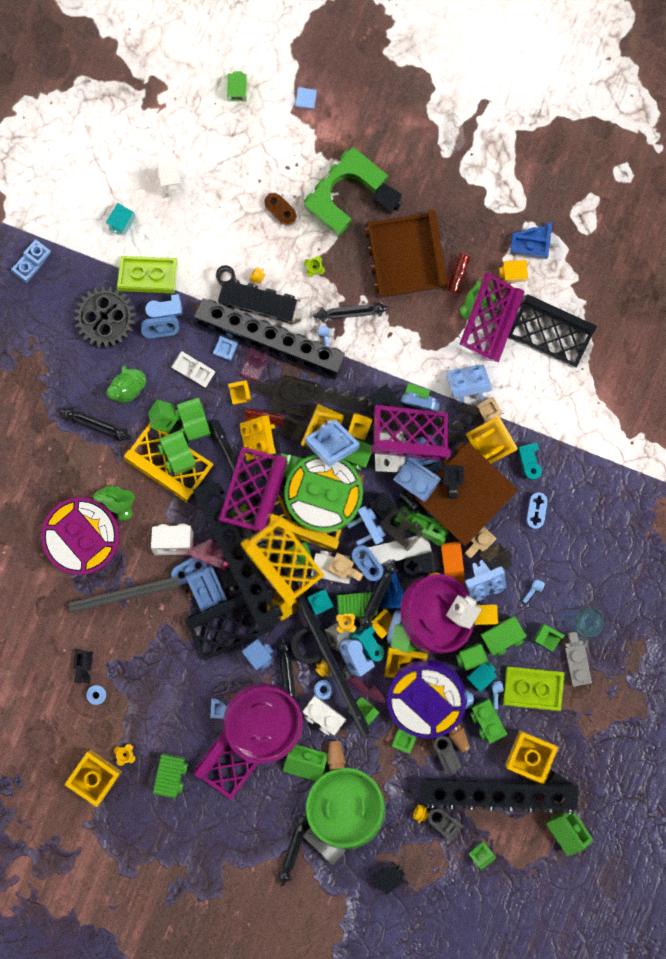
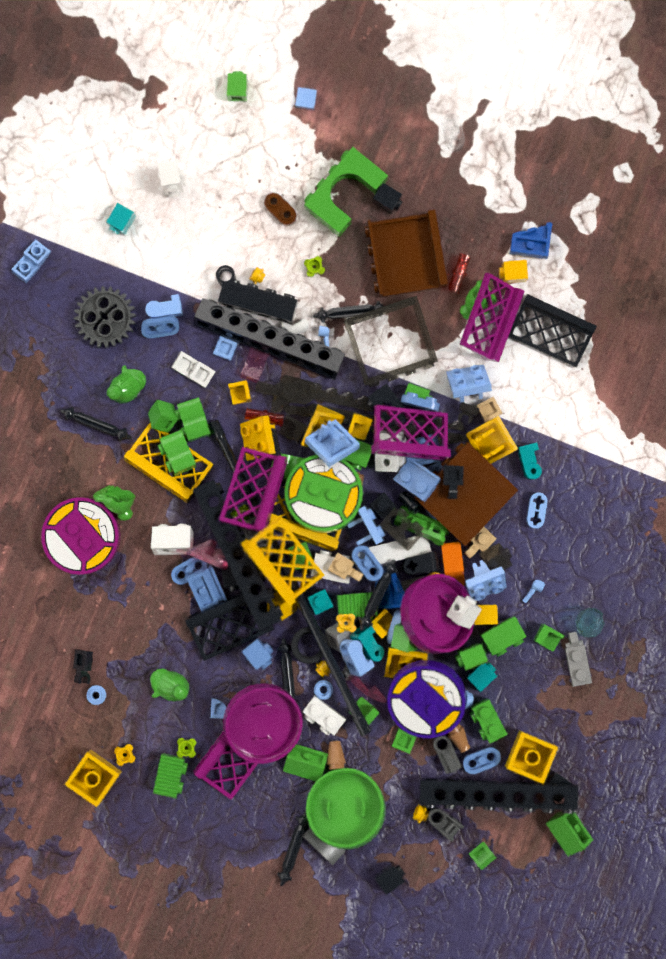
dark grey axle [69,577,180,613] -> none
lime tile [117,256,178,294] -> none
light blue hand [491,681,504,709] -> none
lime tile [503,666,565,711] -> none
none -> bright green hair [150,668,190,702]
none -> lime plate [177,738,196,758]
none -> clear smoke window [343,296,438,388]
none -> medium blue plate [463,747,501,774]

